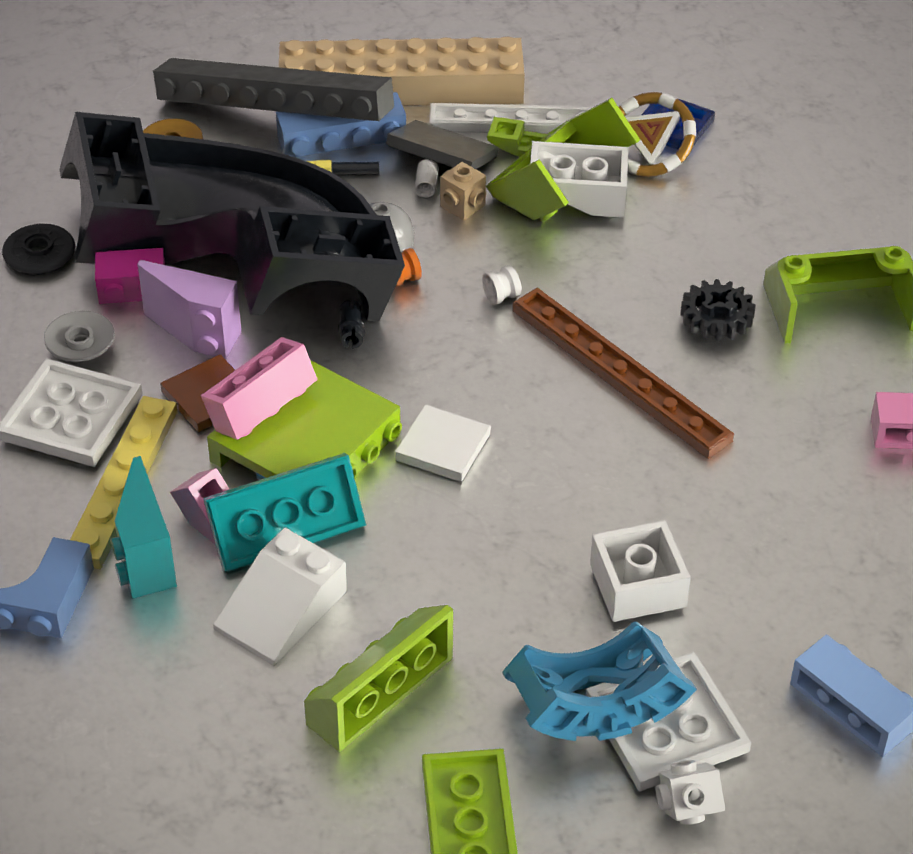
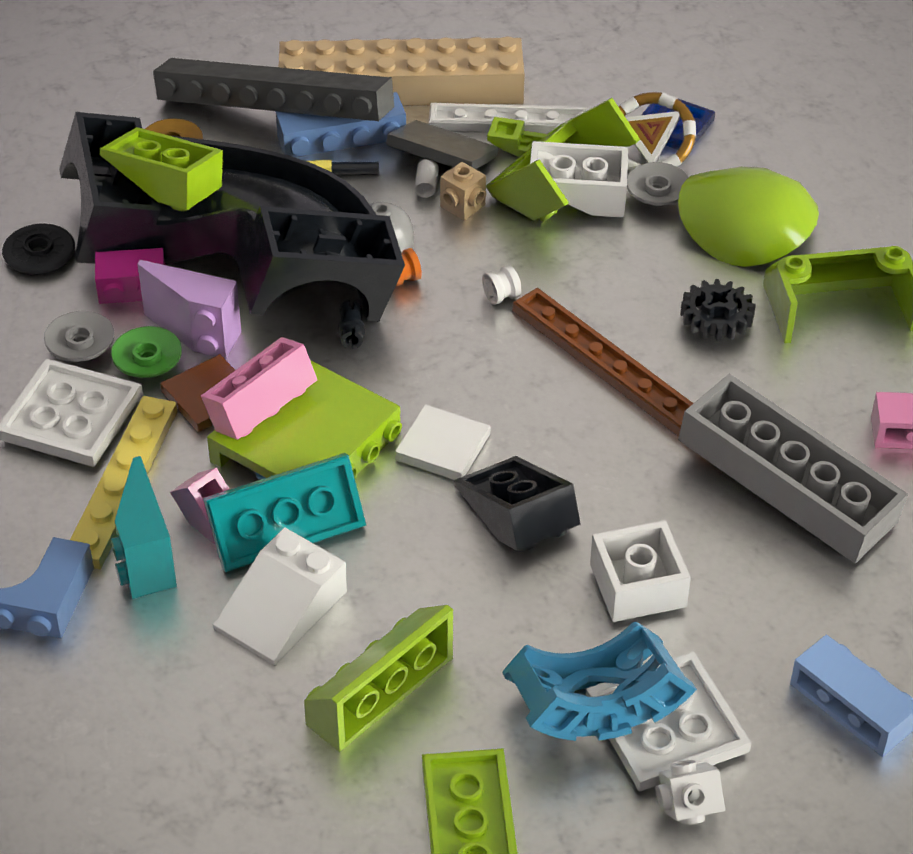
none -> lime slope [100,127,223,211]
none -> bright green dish [111,326,182,378]
none -> black slope [454,456,581,551]
none -> light grey dish [627,162,689,206]
none -> lime piece [678,166,819,267]
none -> light grey brick [678,373,908,564]

